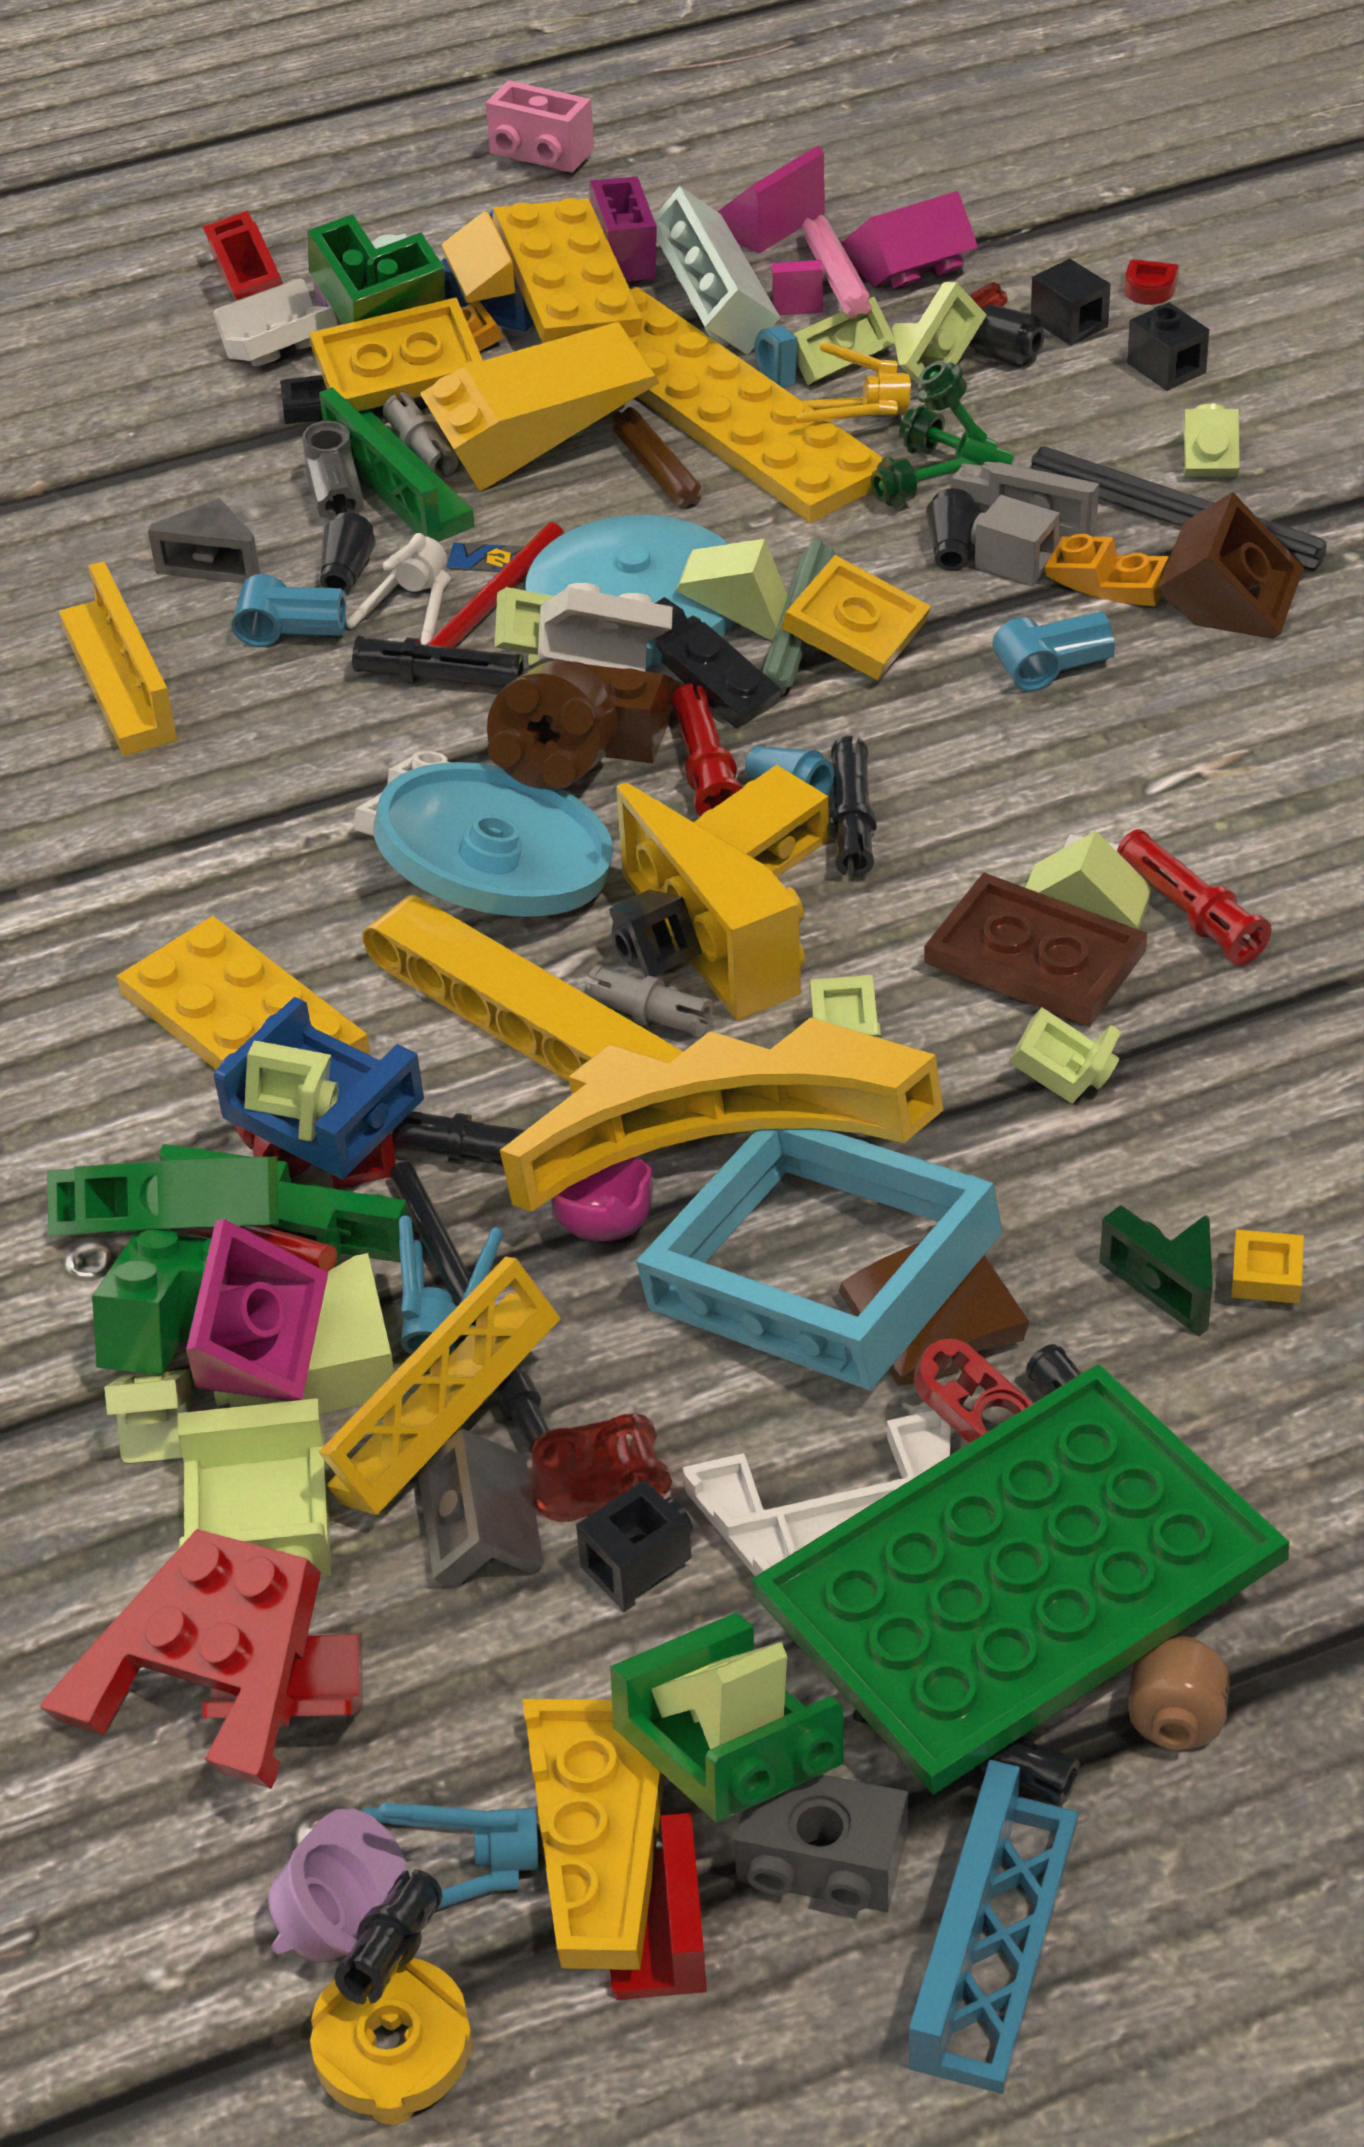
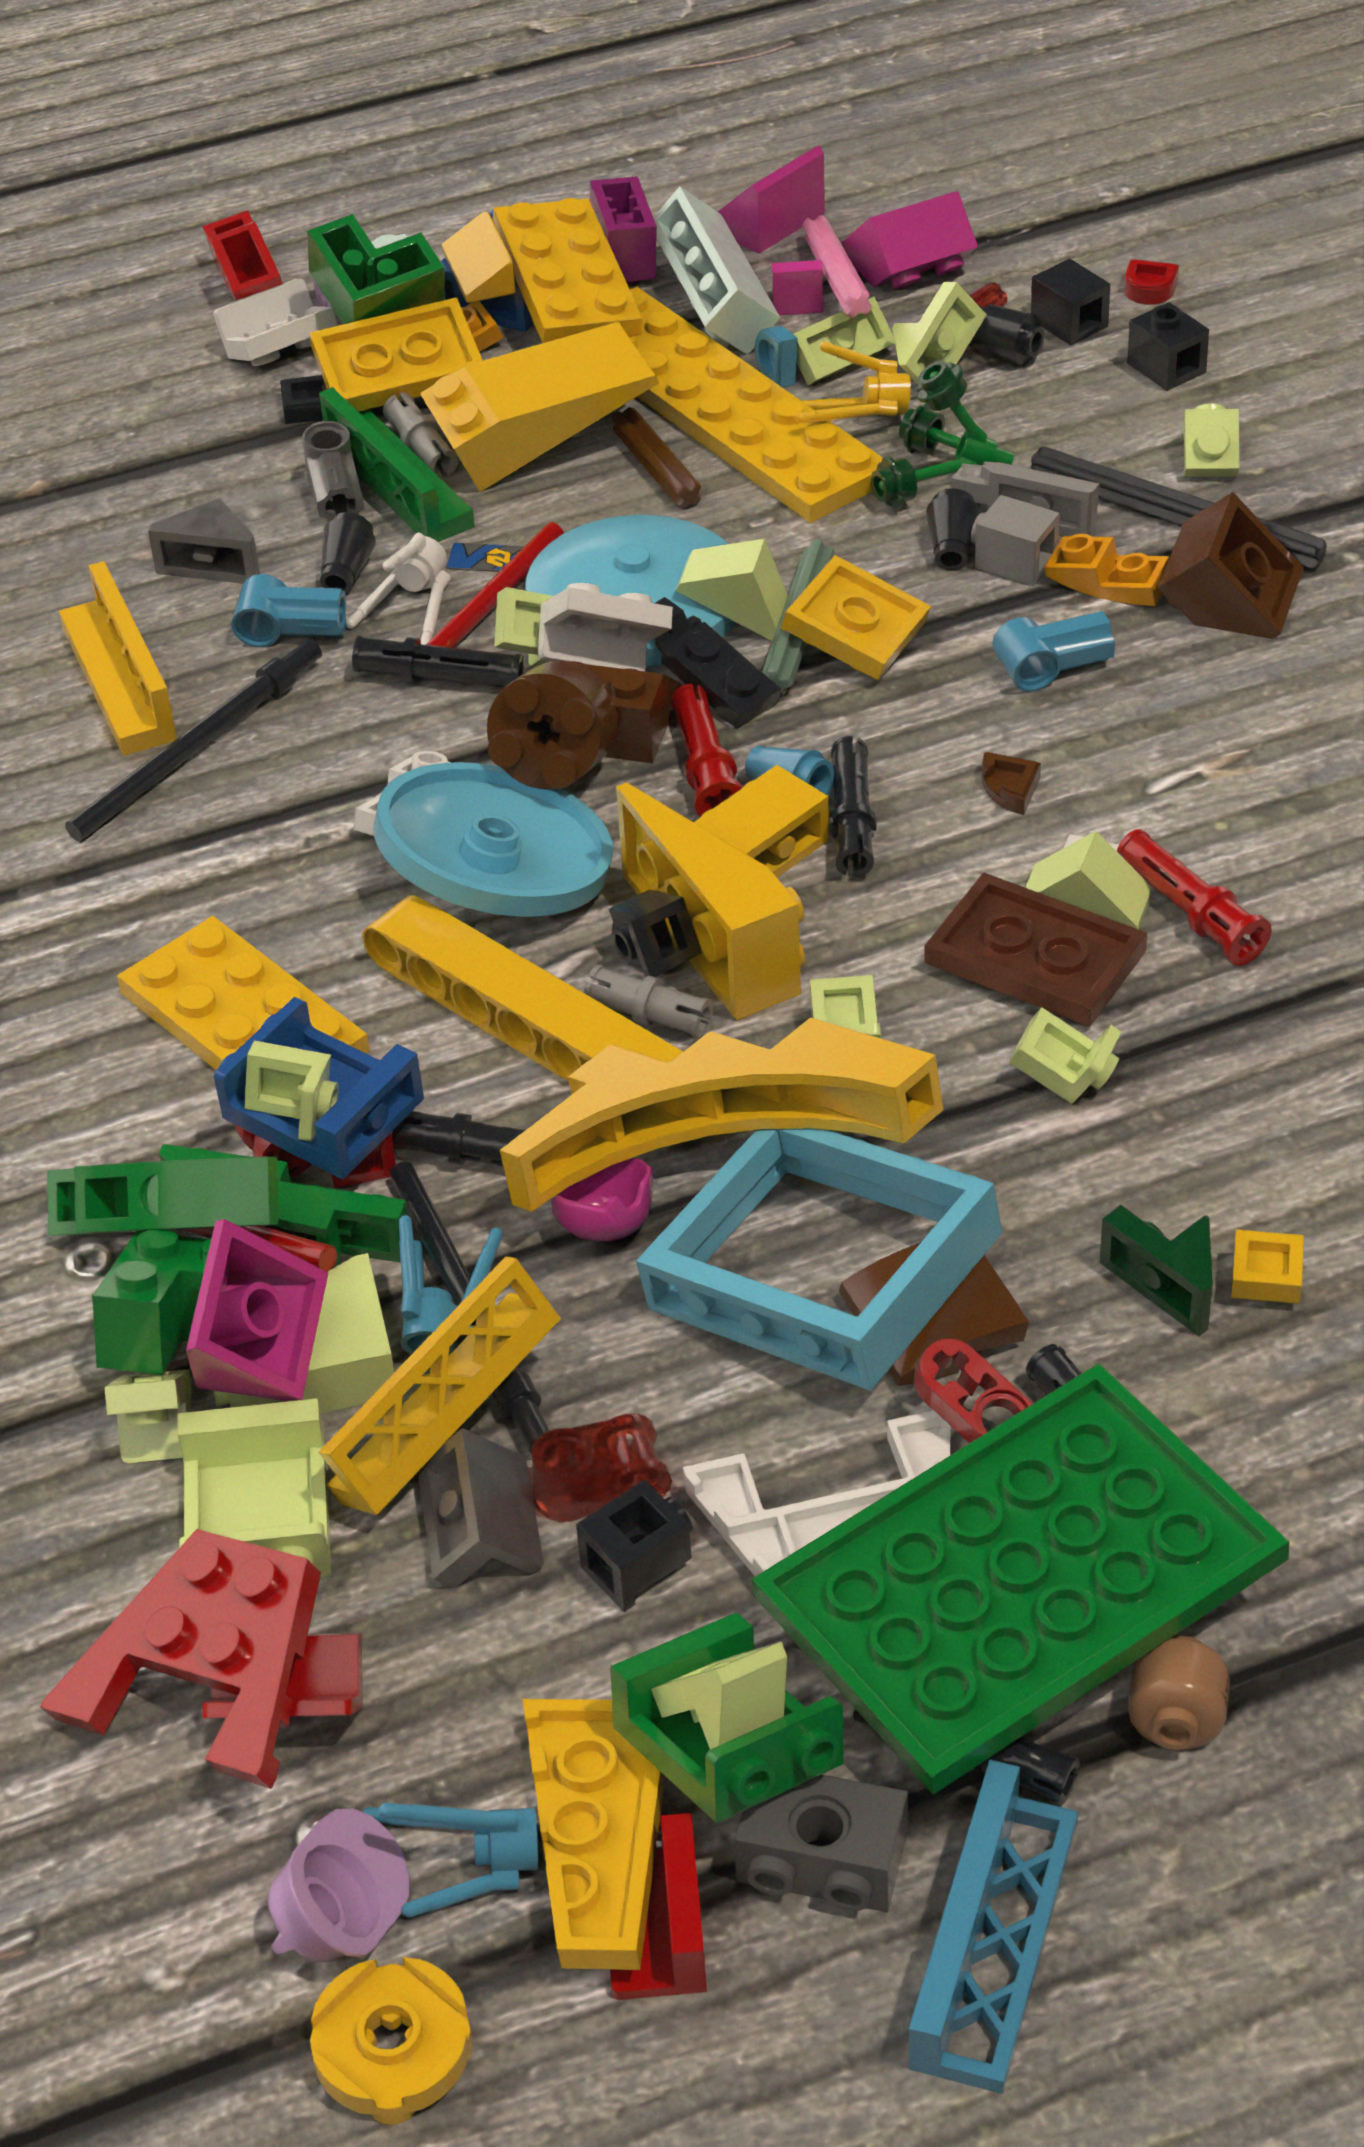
black pin [334,1869,443,2005] -> none
bright pink brick [485,80,594,173] -> none
none -> black bar [65,639,322,841]
none -> reddish brown tile [982,752,1041,815]

